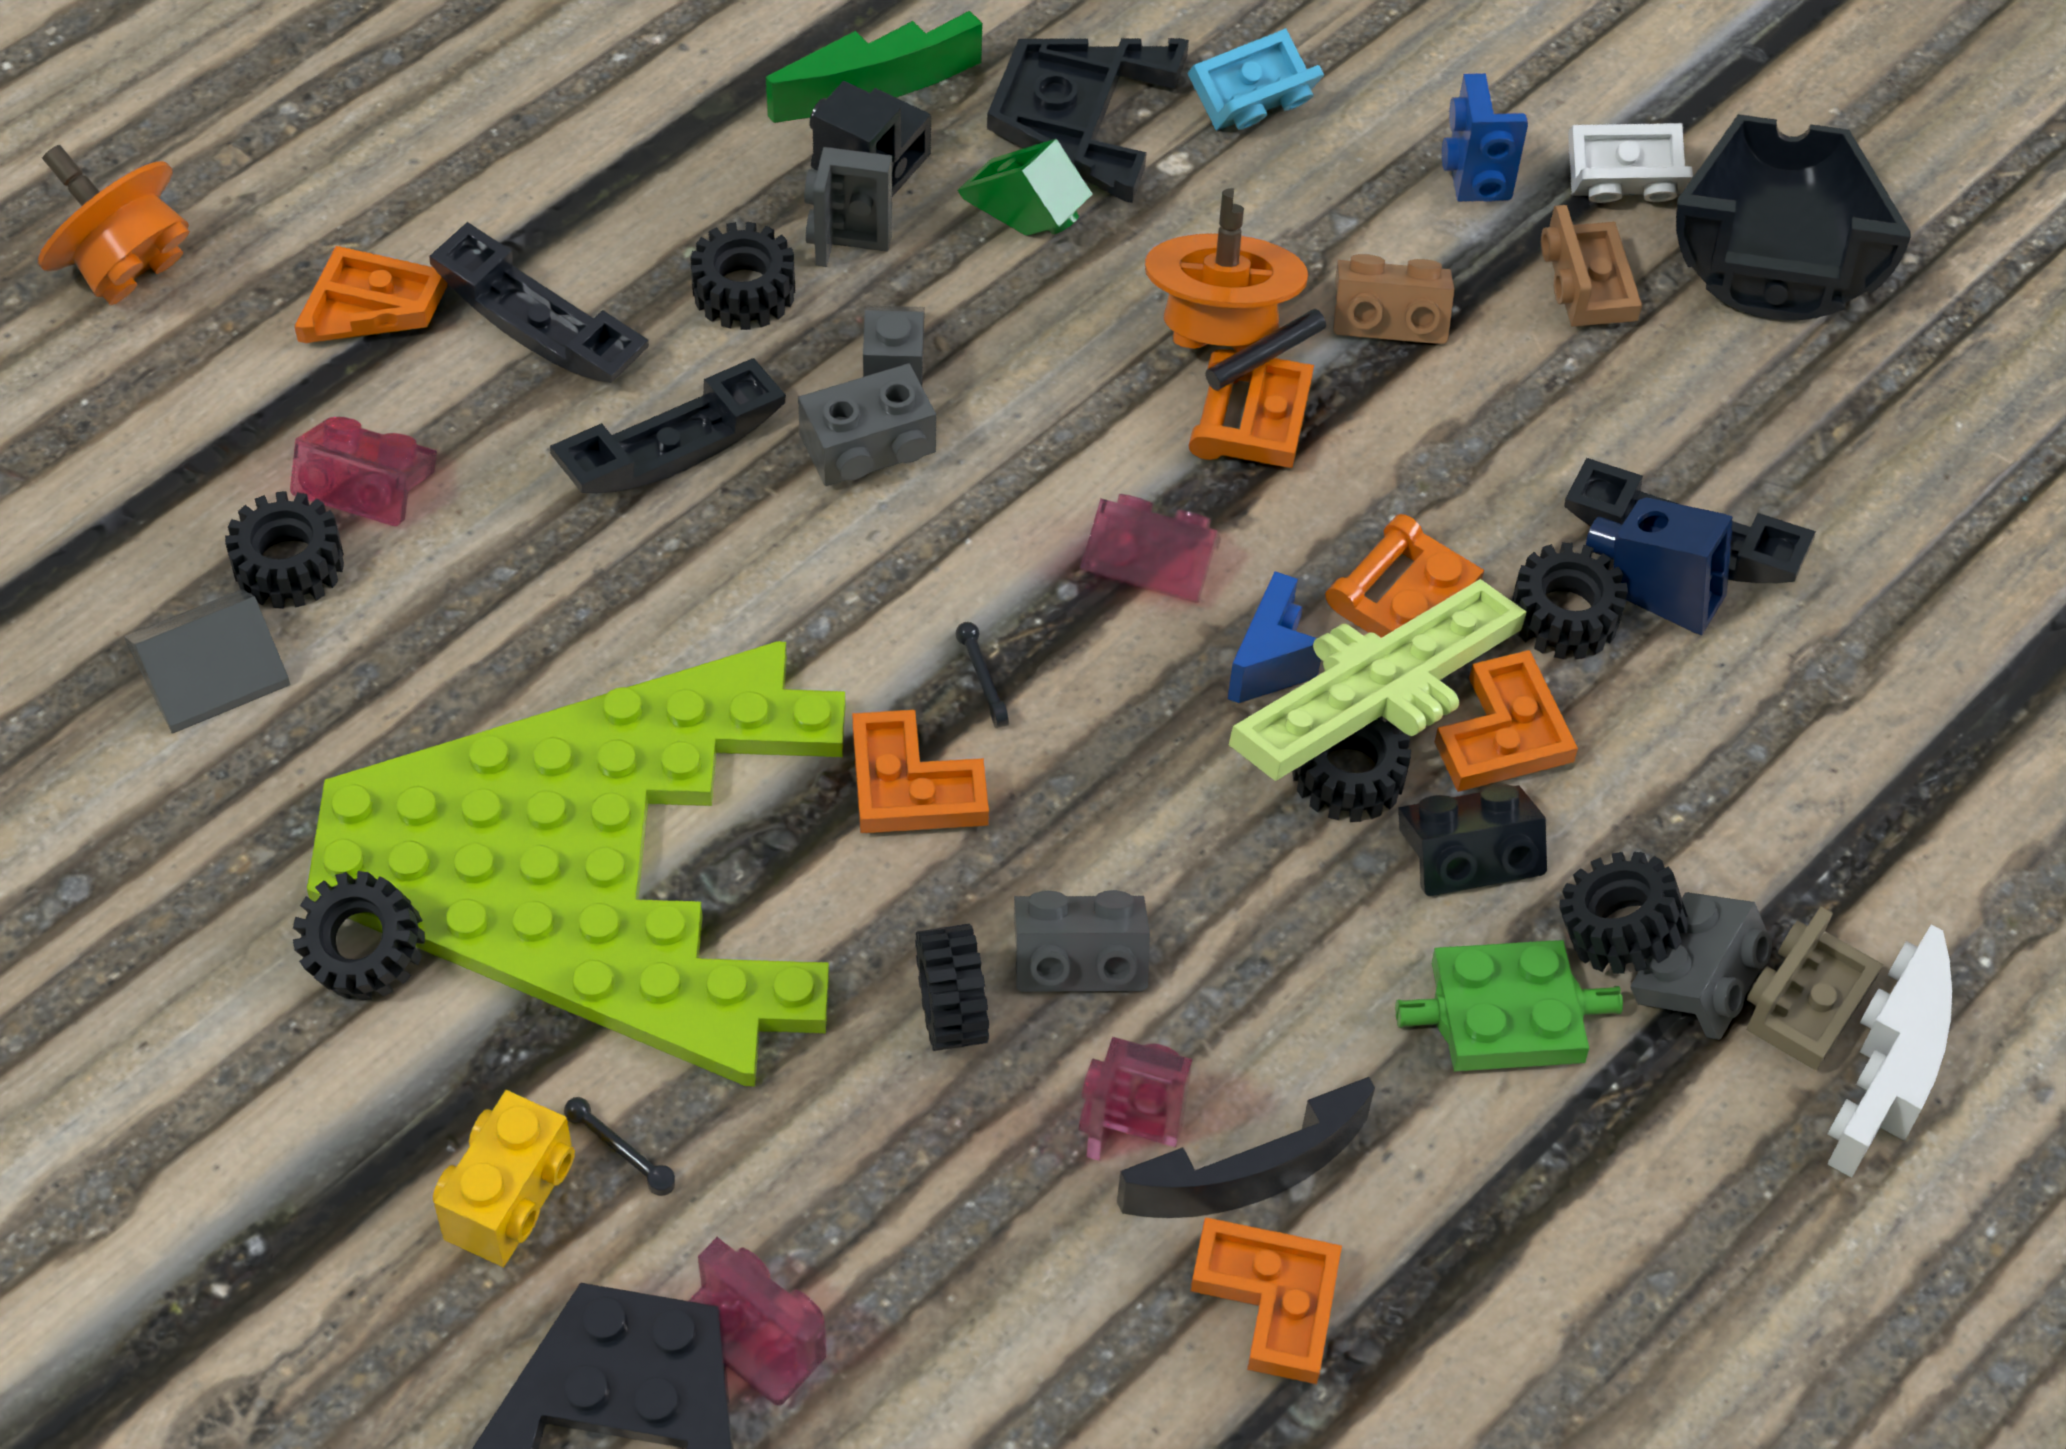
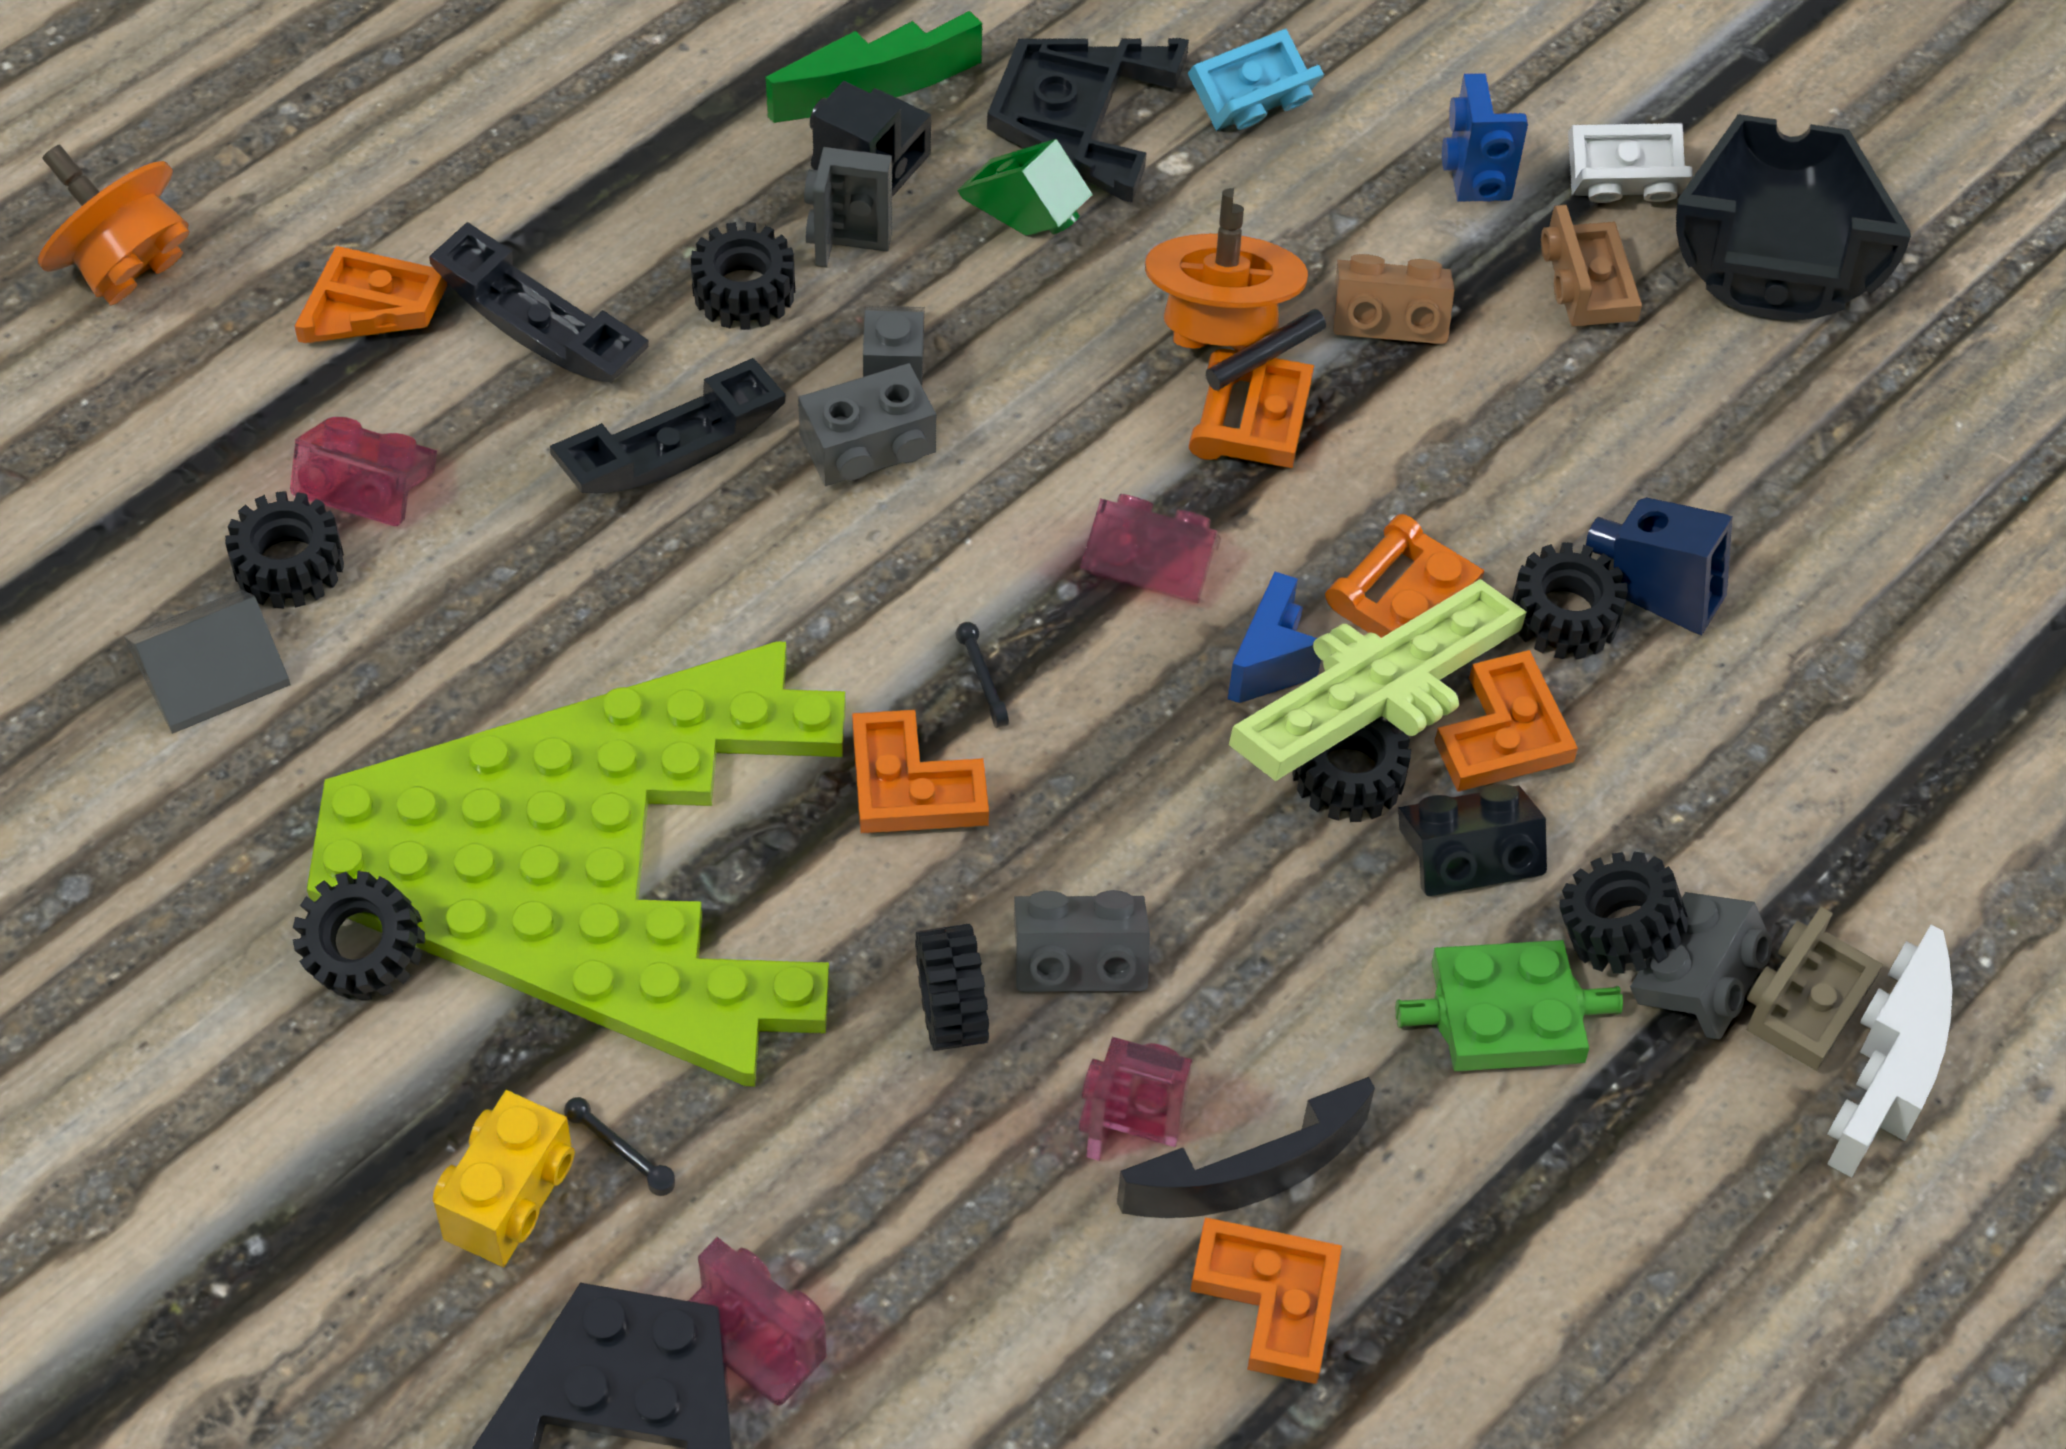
black slope [1564,458,1816,583] -> none

